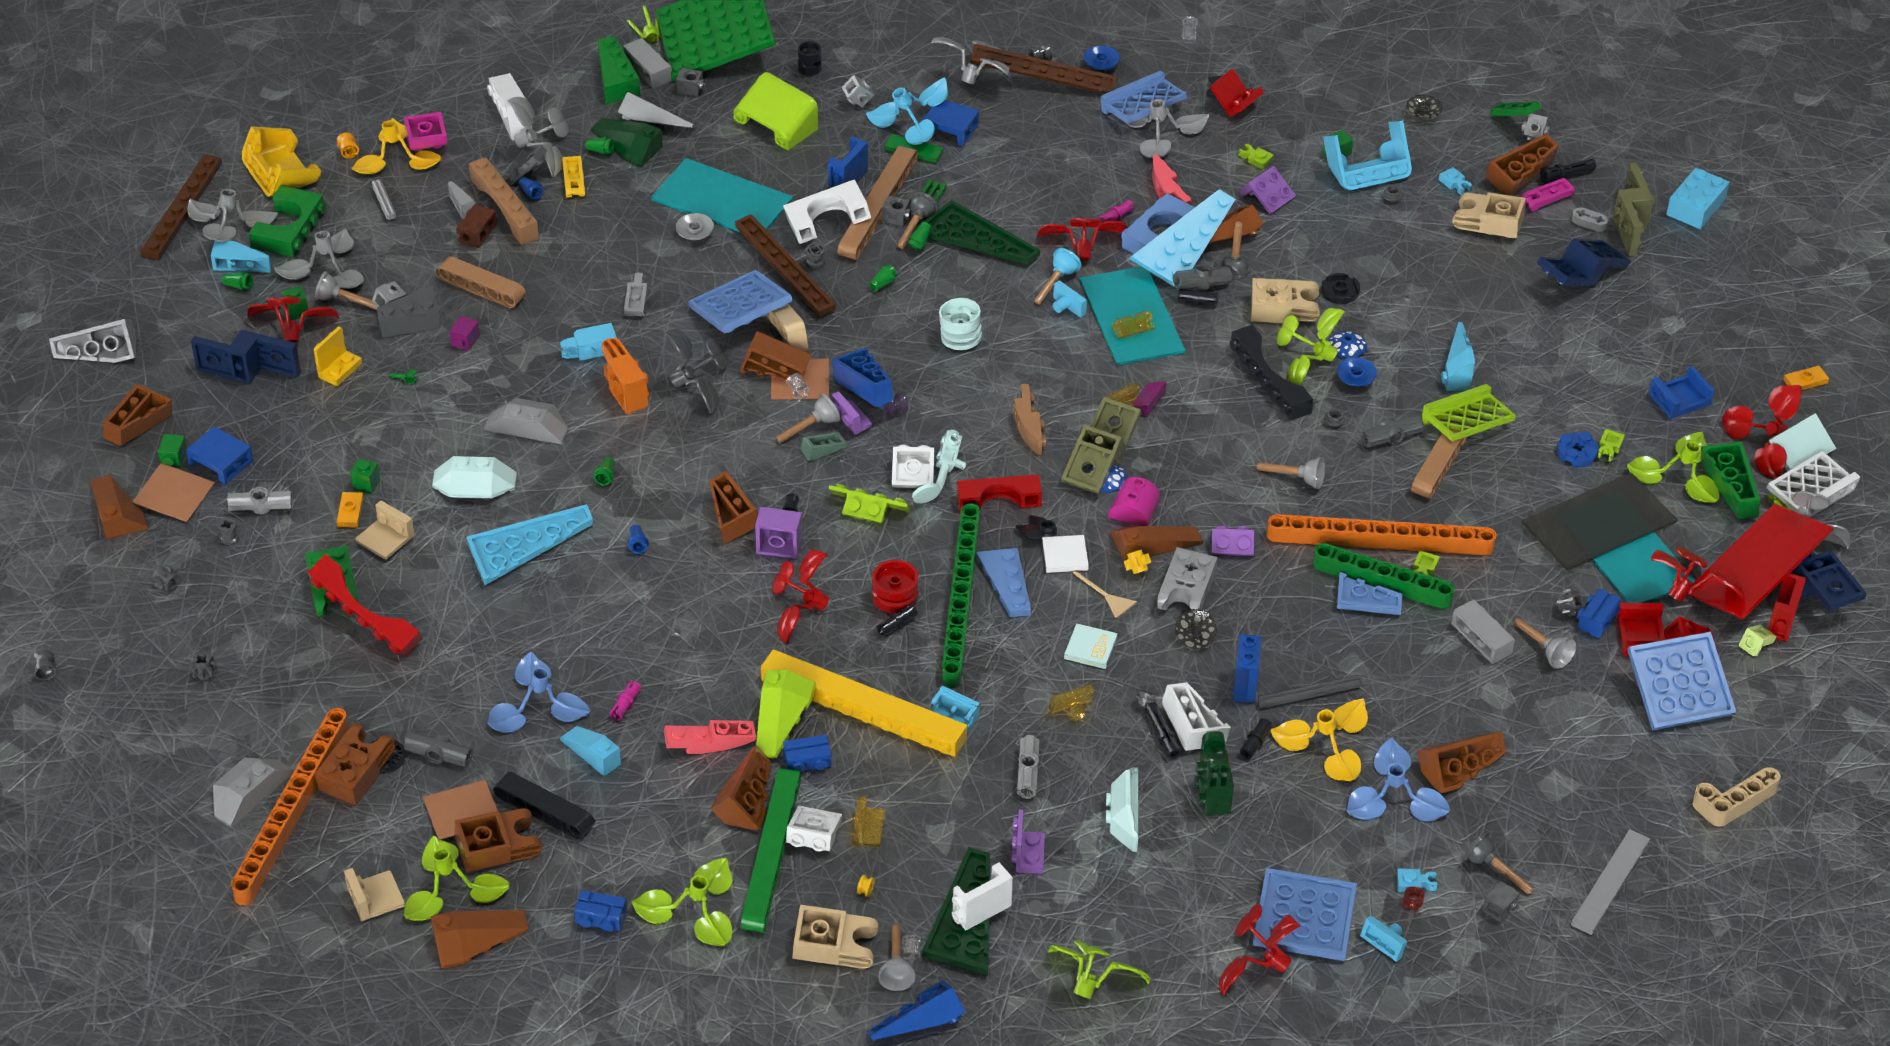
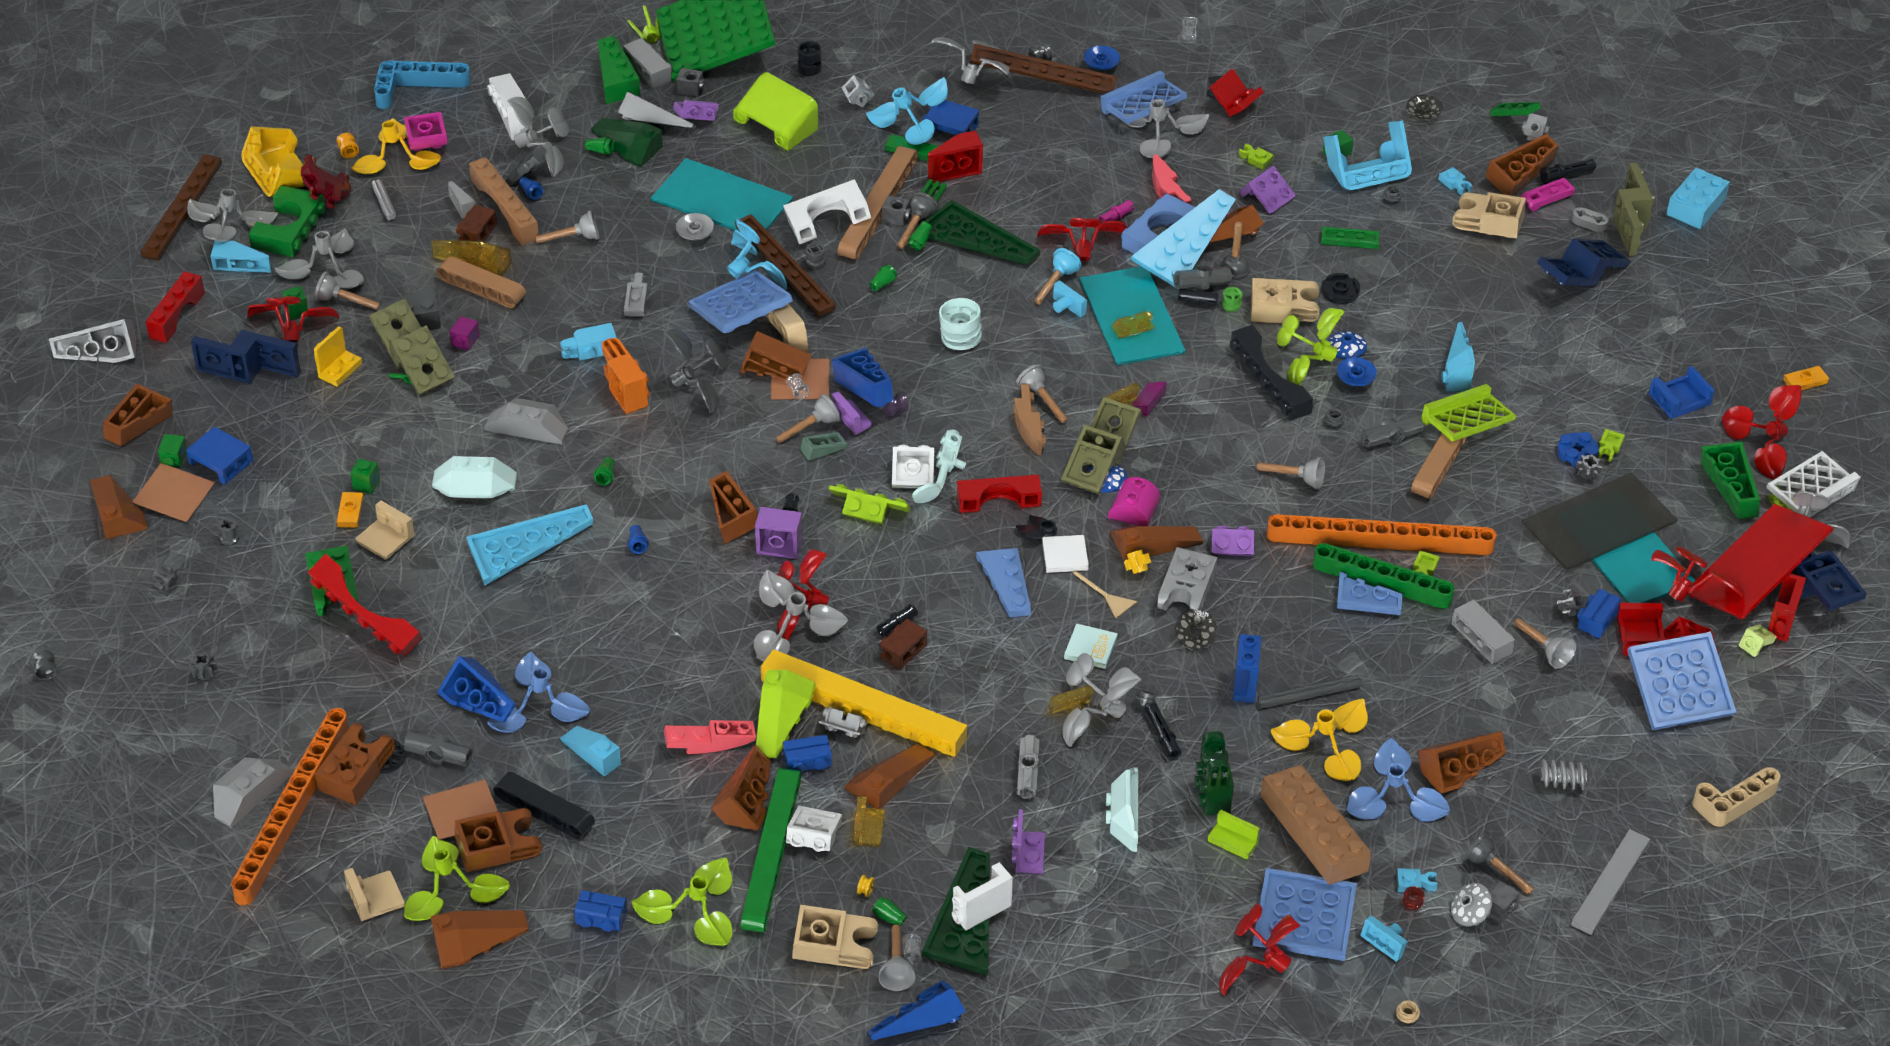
green cone [222,271,253,291] -> none
light grey piece [227,487,293,515] -> none
light grey brick [372,281,407,307] -> none
yellow plate [562,156,585,198] -> none
dark pink pin [609,680,641,721] -> none
blue panel [828,136,868,189] -> none
red wheel [872,560,918,614] -> none
medium azure hinge [930,686,980,732] -> none
green beam [942,504,980,688] -> none
lime plant [1048,940,1150,999] -> none
white wedge [1162,682,1231,751] -> none
black pin [1239,718,1272,759] -> none
lime plant [1627,432,1719,503] -> none
light aqua tile [1769,413,1836,472] -> none
none -> red arch [146,271,205,343]
none -> dark red connector [301,155,352,209]
none -> olive bracket [369,299,455,396]
none -> dark azure beam [374,61,471,109]
none -> clear yellow wedge [431,240,512,276]
none -> blue wedge [437,656,516,722]
none -> piece [535,210,599,243]
none -> medium lavender bracket [673,100,719,121]
none -> medium azure plant [727,218,787,291]
none -> light grey plant [754,570,848,662]
none -> light grey hinge [819,707,867,738]
none -> dark orange wedge [845,743,935,810]
none -> green cone [872,897,908,927]
none -> copper brick [879,619,927,670]
none -> red slope [928,131,983,183]
none -> light grey piece [1016,364,1068,423]
none -> light grey plant [1062,653,1142,747]
none -> lime panel [1208,810,1260,860]
none -> bright green wheel [1222,287,1243,312]
none -> medium nougat brick [1260,765,1371,885]
none -> green tile [1321,227,1380,249]
none -> tan plate [1396,1000,1420,1023]
none -> light grey dish [1451,883,1493,927]
none -> light grey piece [1540,759,1587,791]
none -> flat silver gear [1575,454,1602,480]

